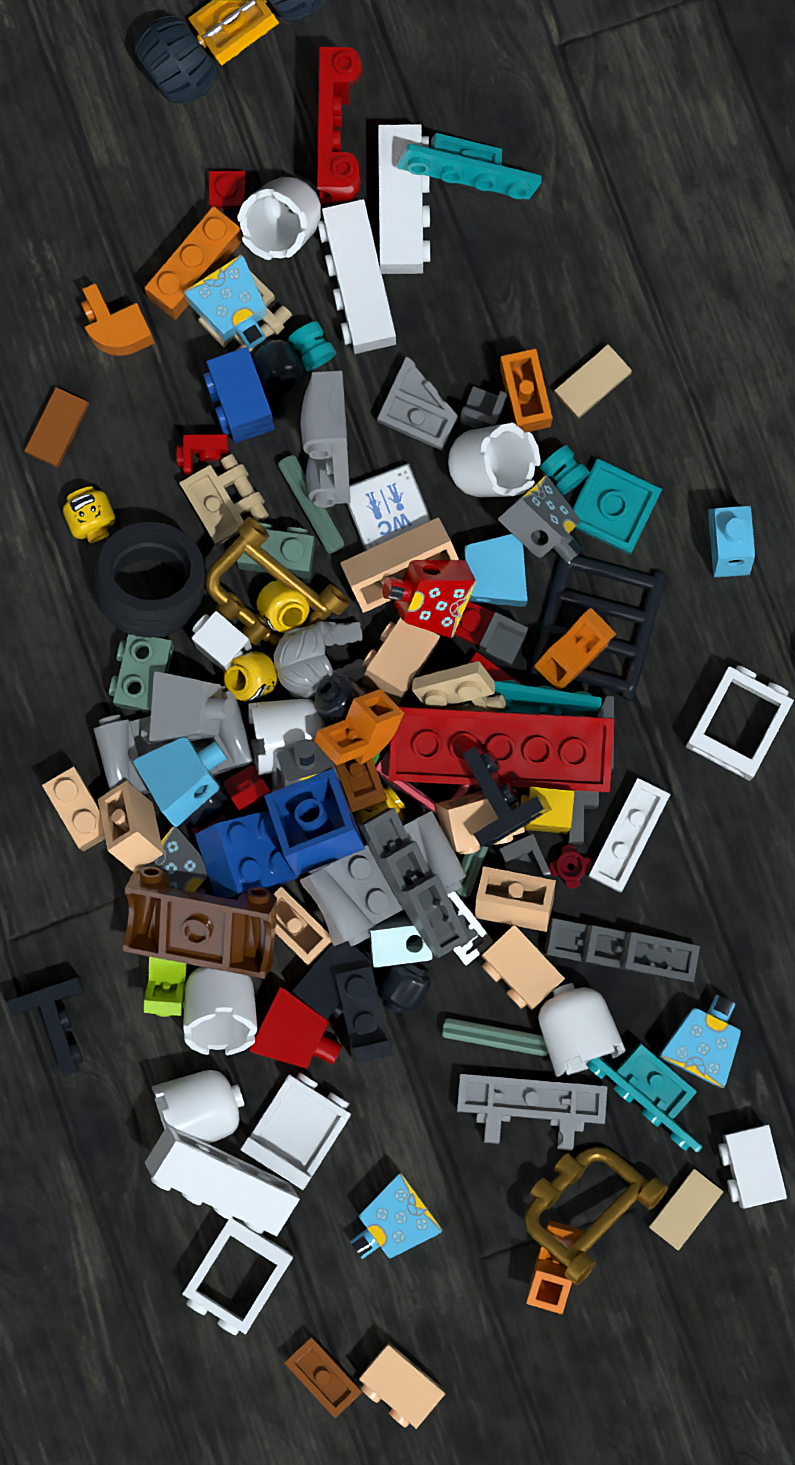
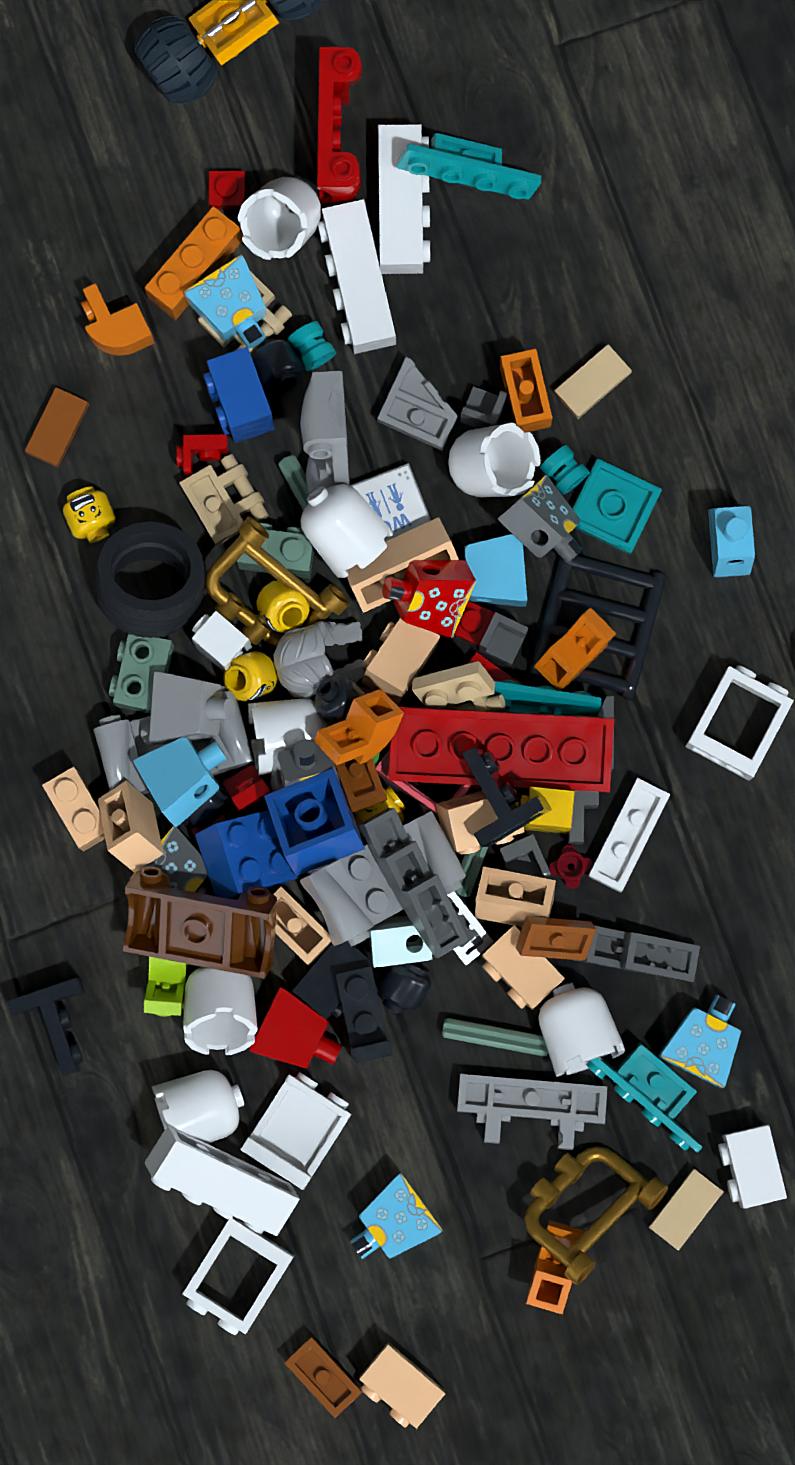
none -> white cylinder [301,484,393,578]
none -> dark orange plate [515,916,597,961]

